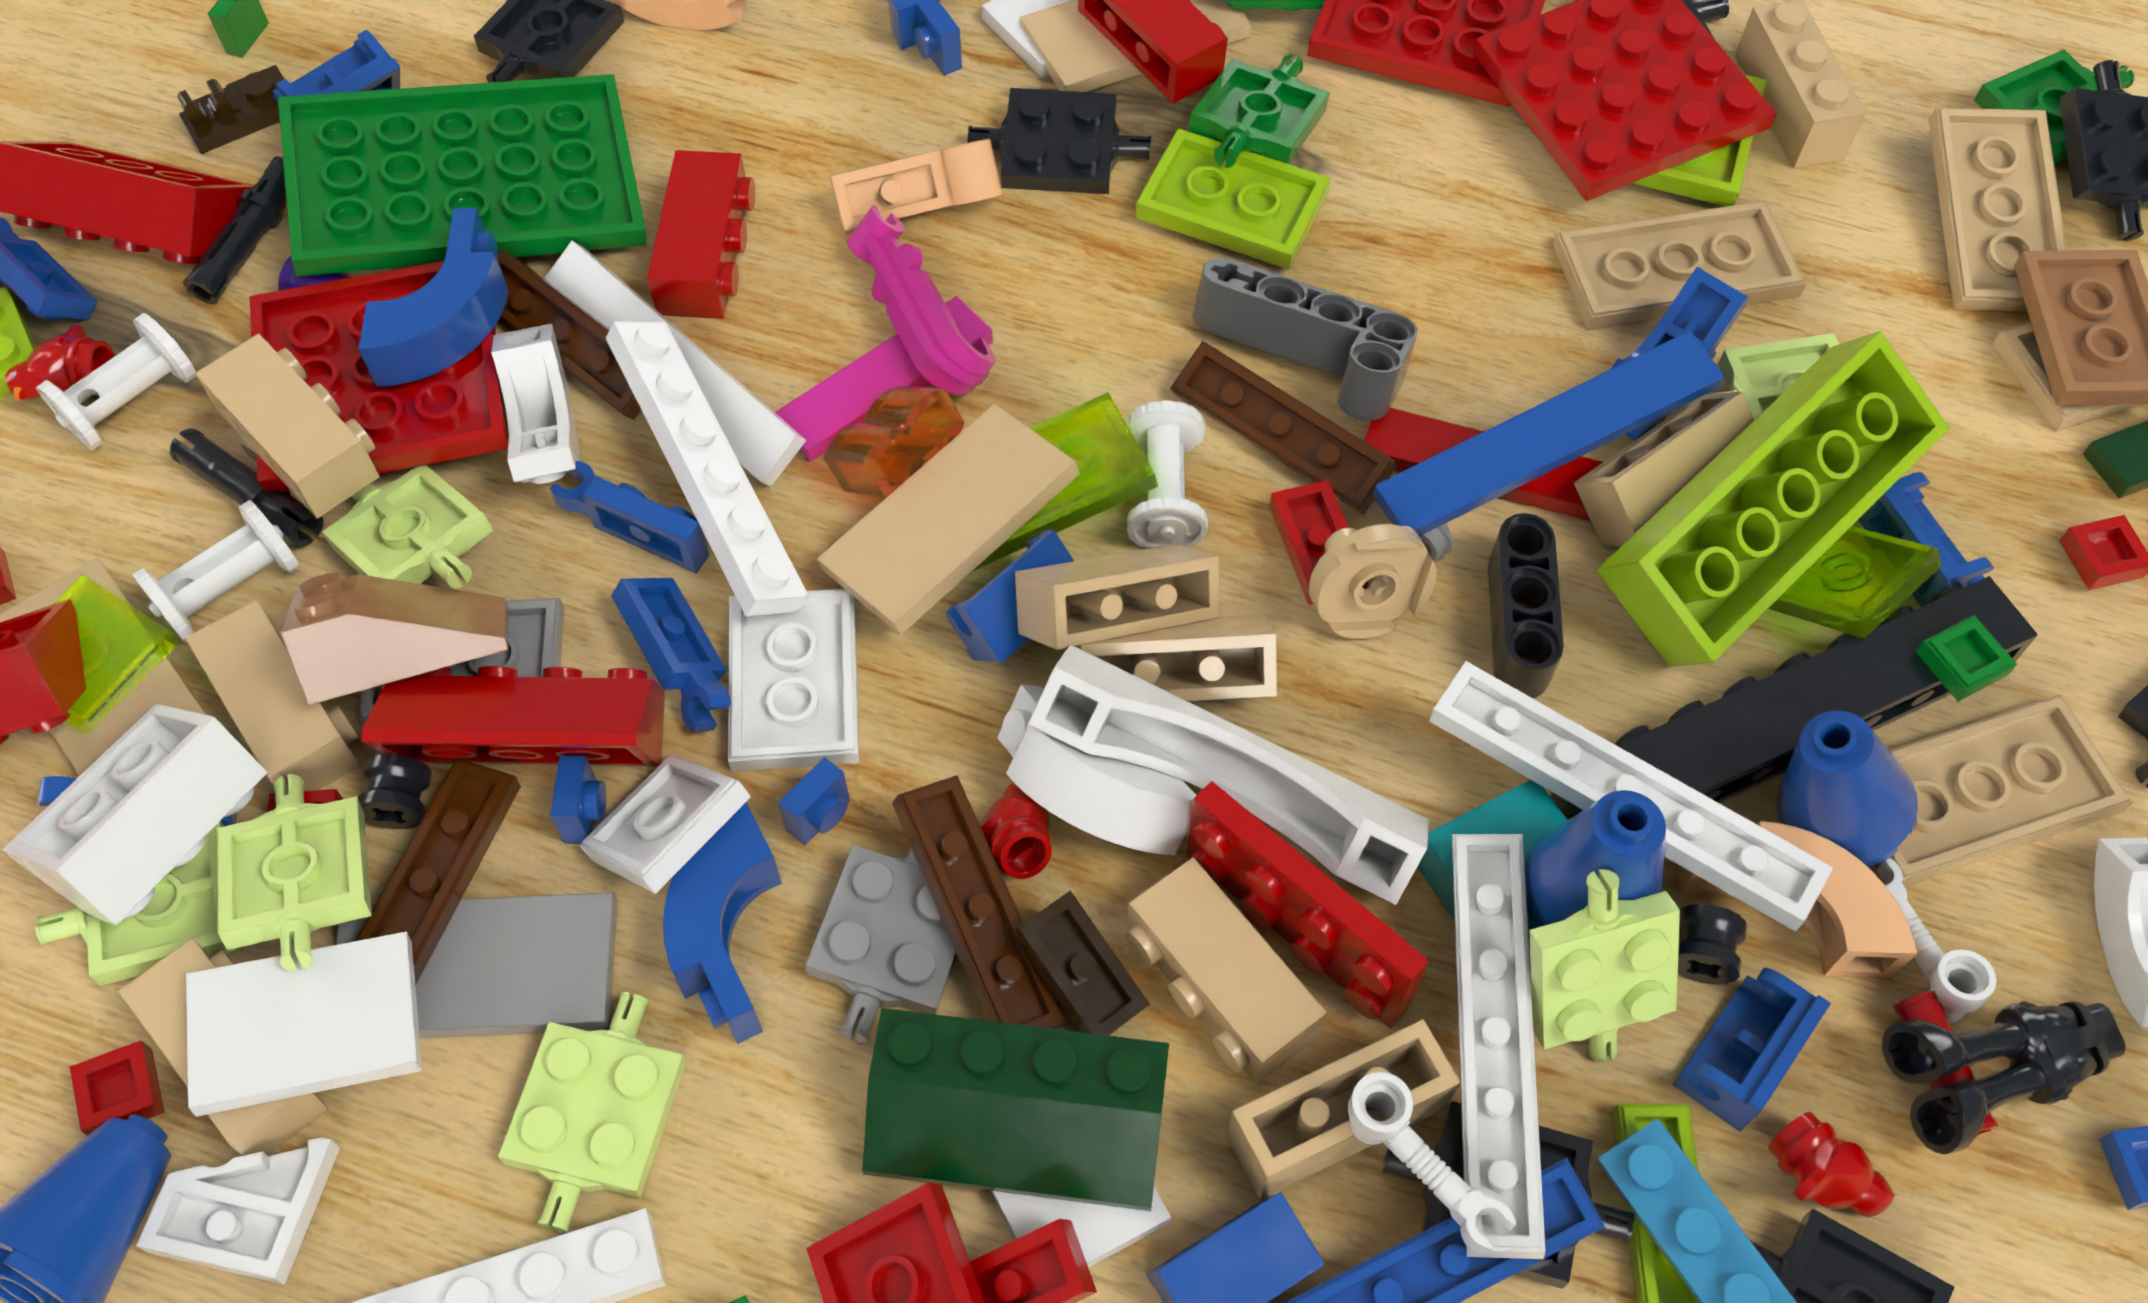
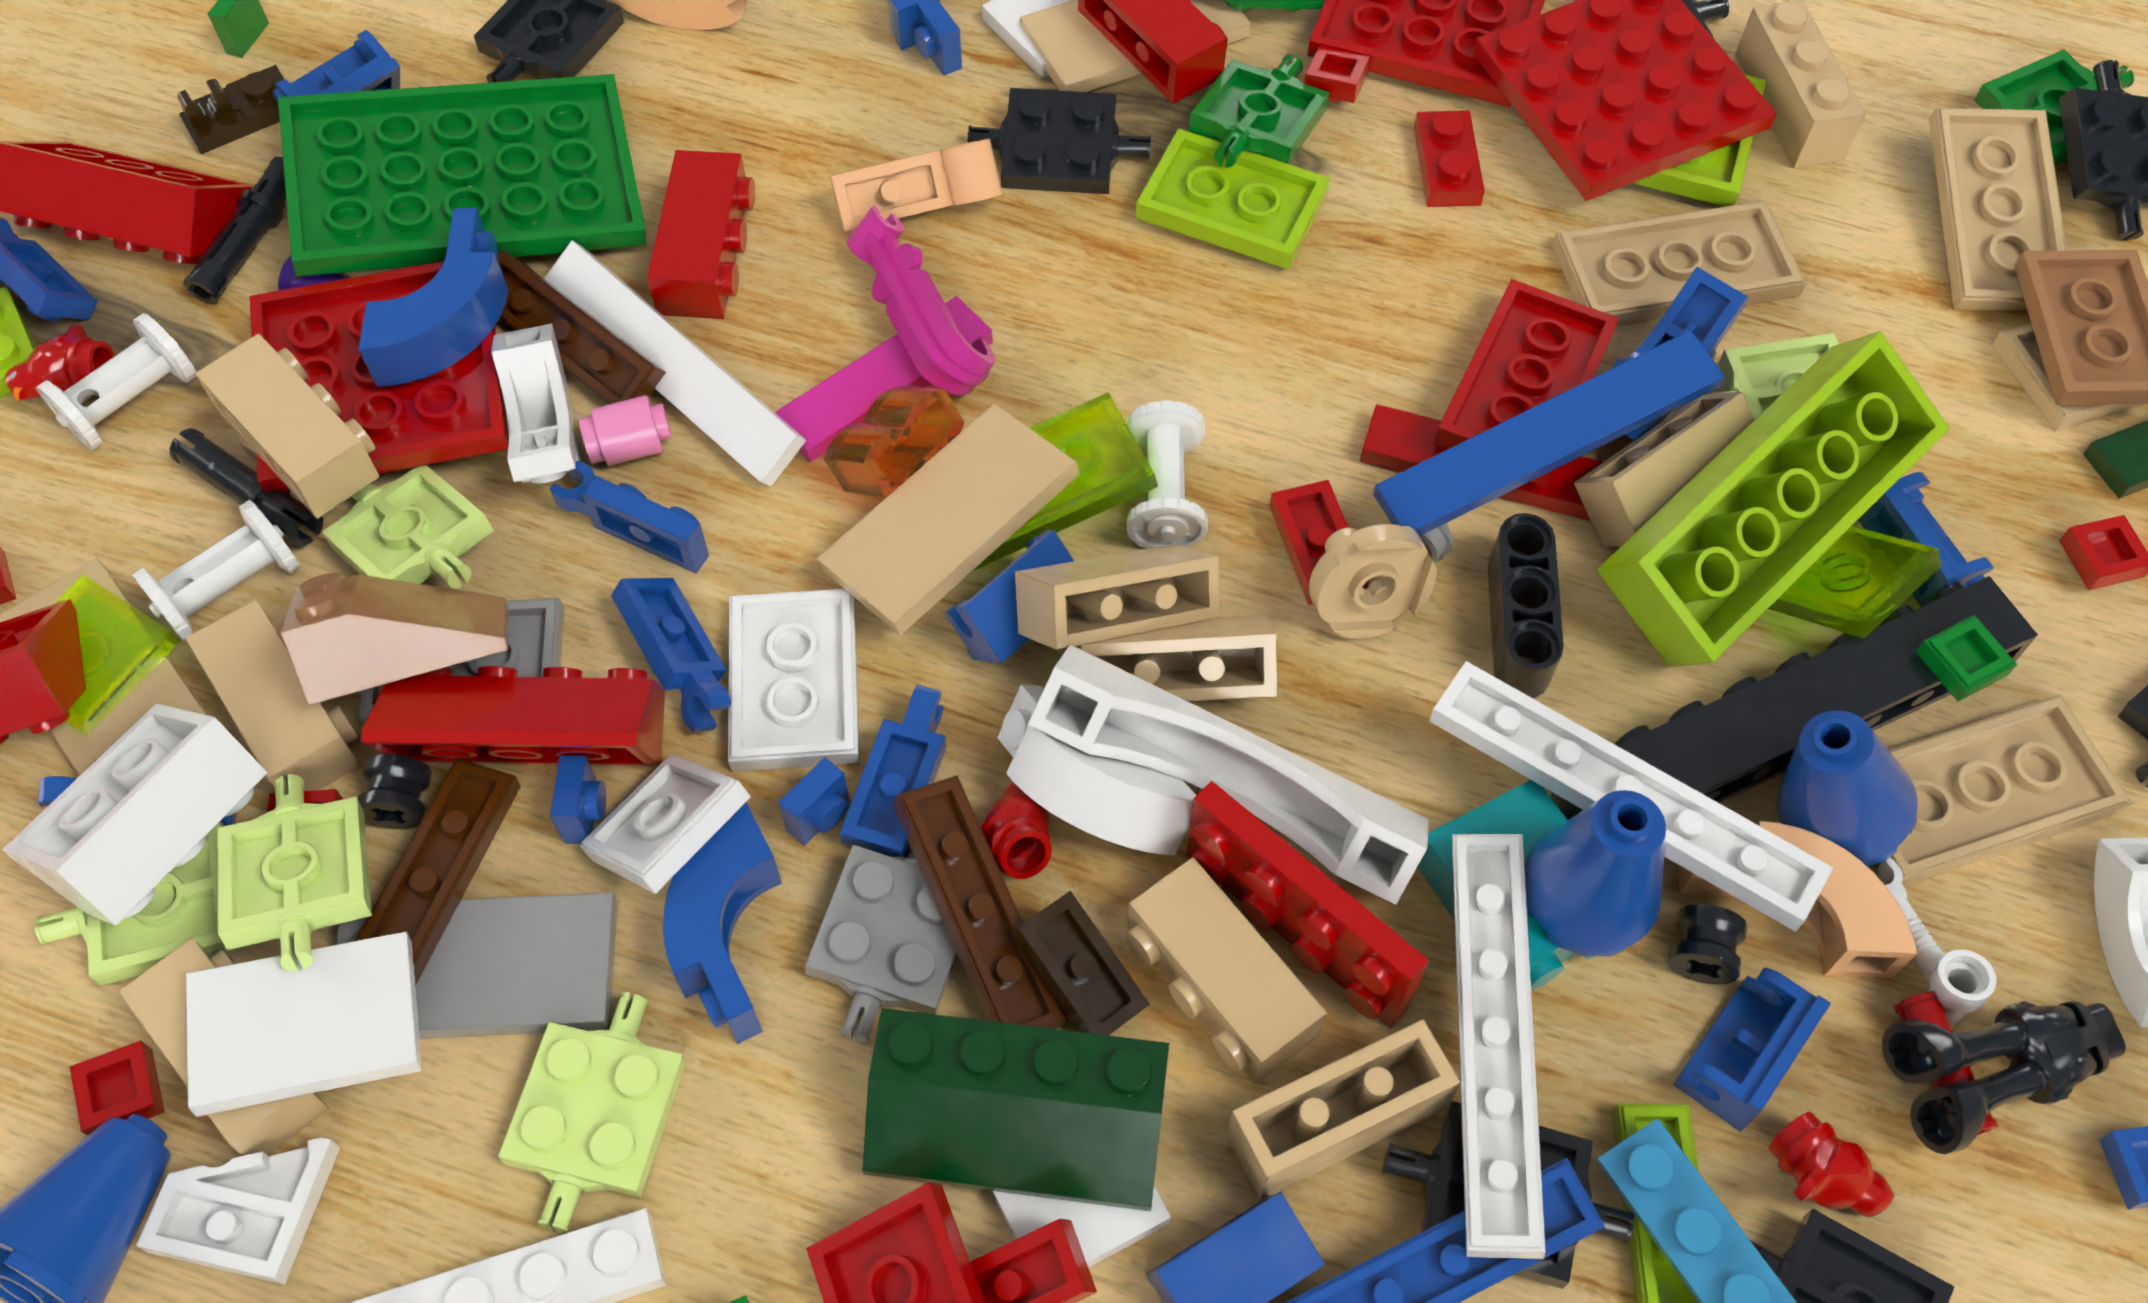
white plate [606,322,809,617] -> none
reddish brown tile [1170,341,1398,515] -> none
dark grey beam [1193,258,1418,420] -> none
white brick [1348,1072,1516,1256] -> none
yellowish green plate [1530,869,1680,1063] -> none
none -> bright pink brick [579,395,672,466]
none -> blue plate [839,684,947,858]
none -> red plate [1304,46,1370,103]
none -> red plate [1414,110,1485,207]
none -> red plate [1433,279,1620,487]

